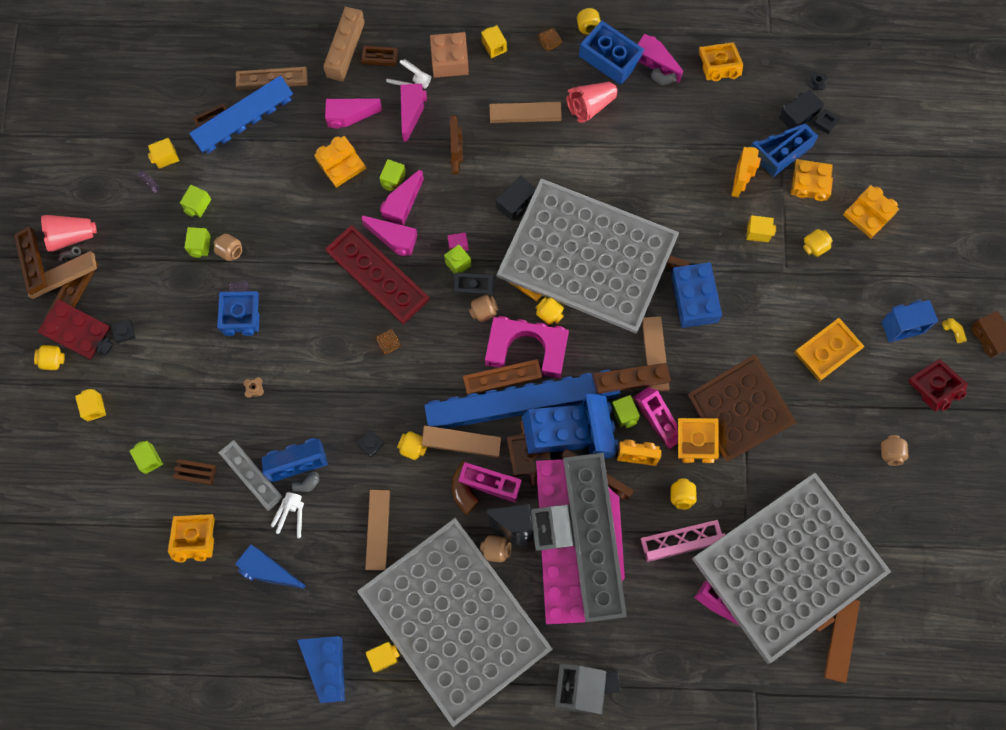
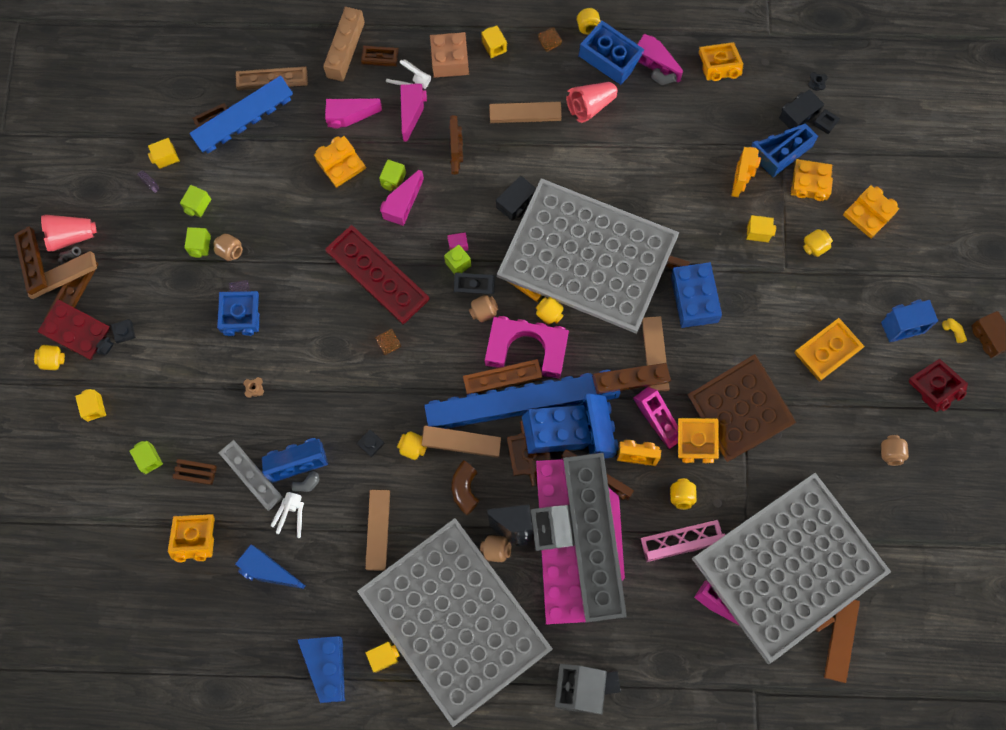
dark pink slope [362,216,417,256] -> none
dark pink slope [458,462,522,503] -> none
lime brick [611,395,640,428] -> none

